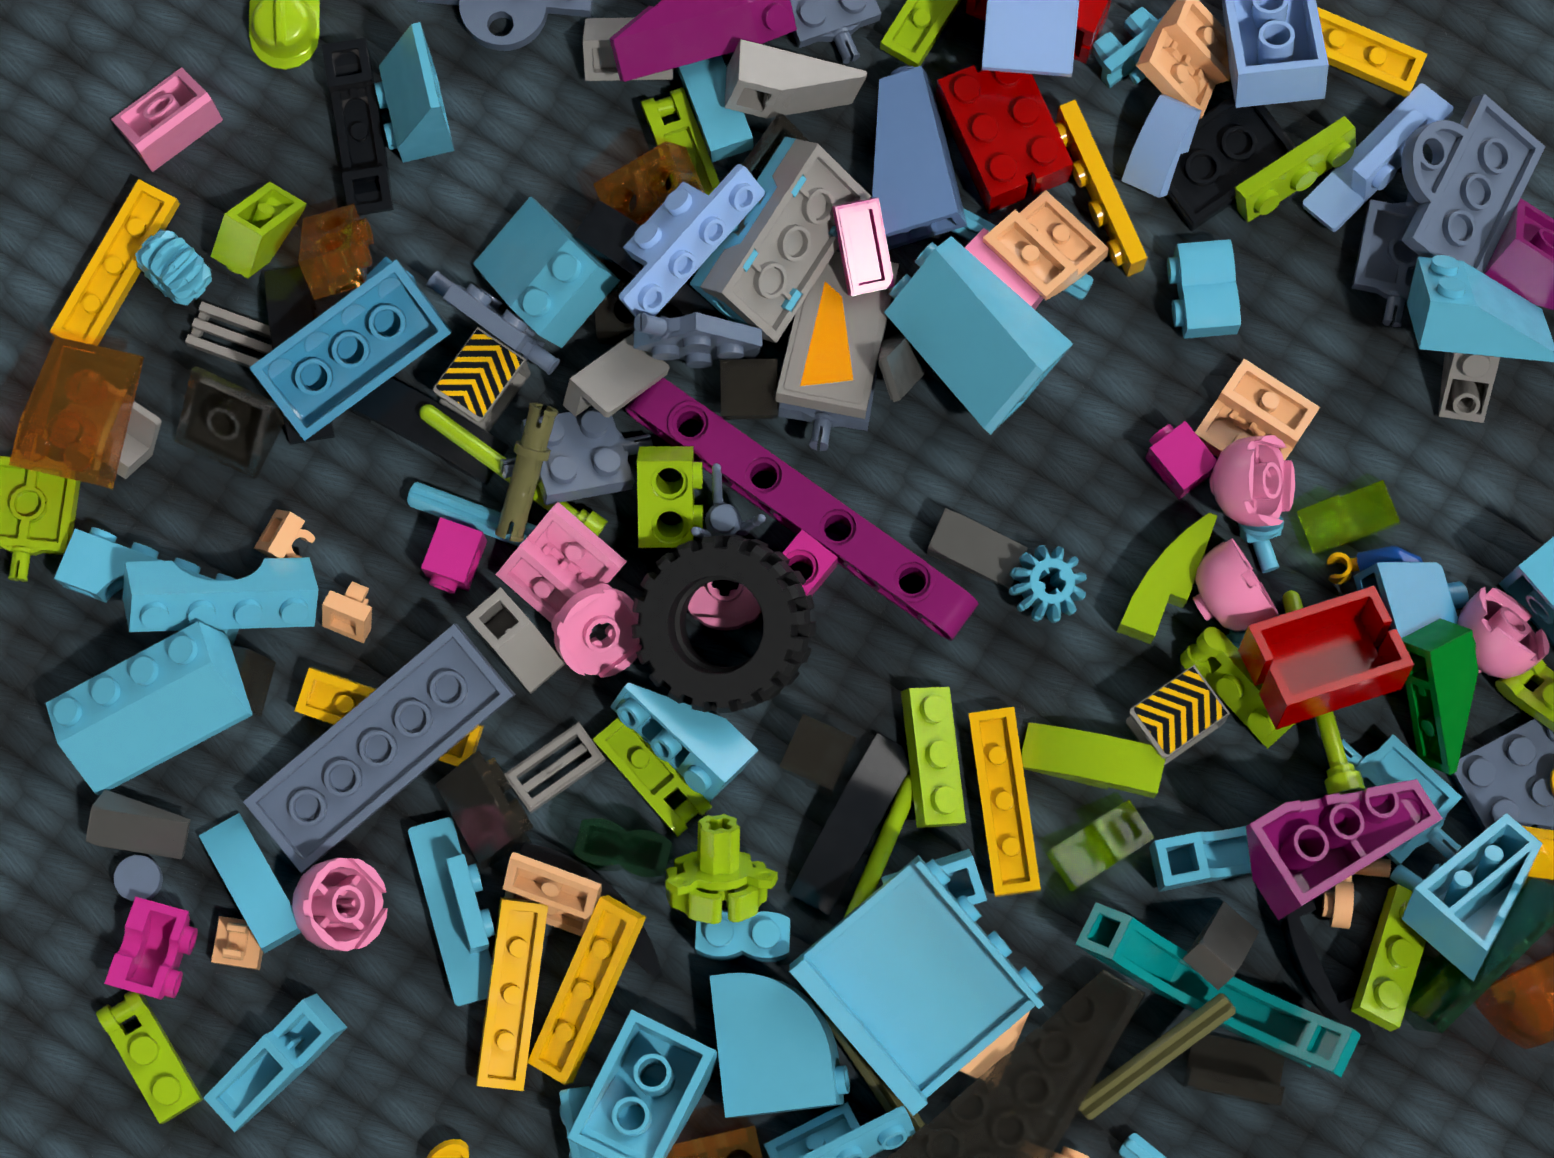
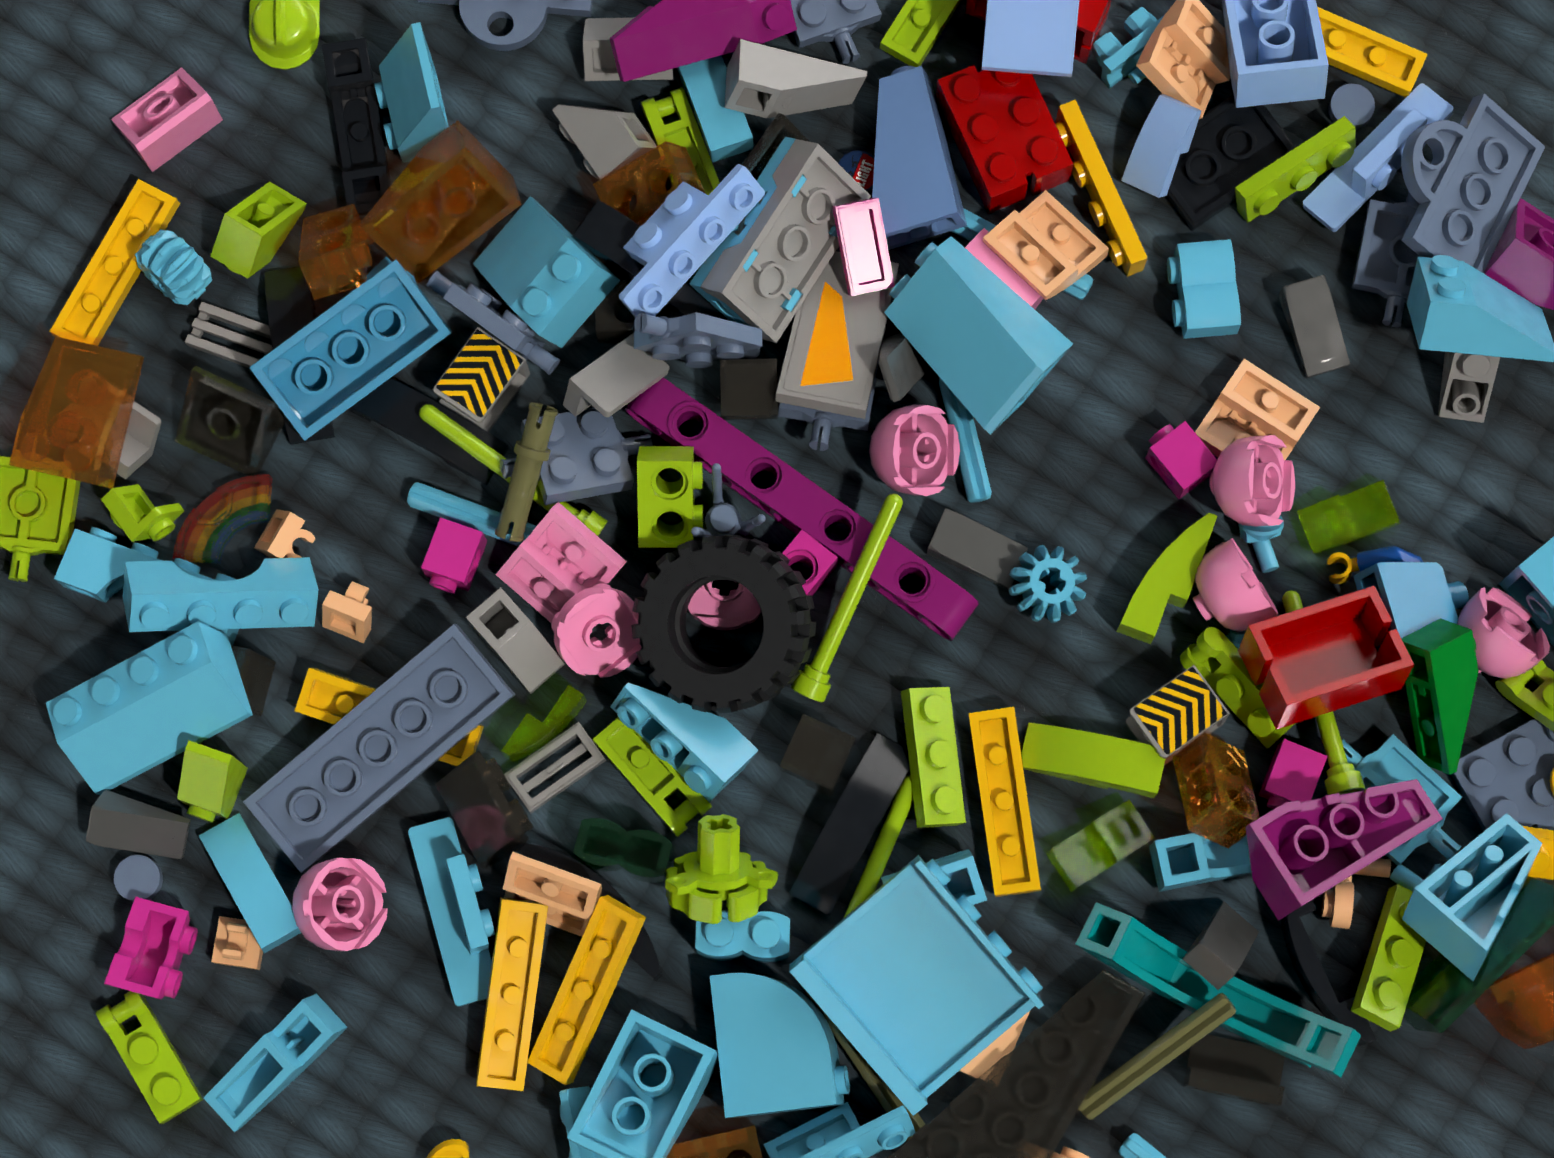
none -> lime bracket [101,484,184,542]
none -> clear smoke tile [173,474,273,564]
none -> lime slope [177,740,248,823]
none -> clear orange slope [360,120,522,283]
none -> clear neon green slope [501,685,587,762]
none -> light grey slope [552,105,658,181]
none -> lime piece [791,493,903,702]
none -> tile [838,150,874,194]
none -> bright pink cylinder [869,405,960,496]
none -> medium azure axle [939,378,992,503]
none -> clear orange brick [1173,732,1260,849]
none -> dark pink brick [1258,739,1328,810]
none -> dark grey slope [1278,275,1350,378]
none -> sand blue tile [1328,84,1375,130]

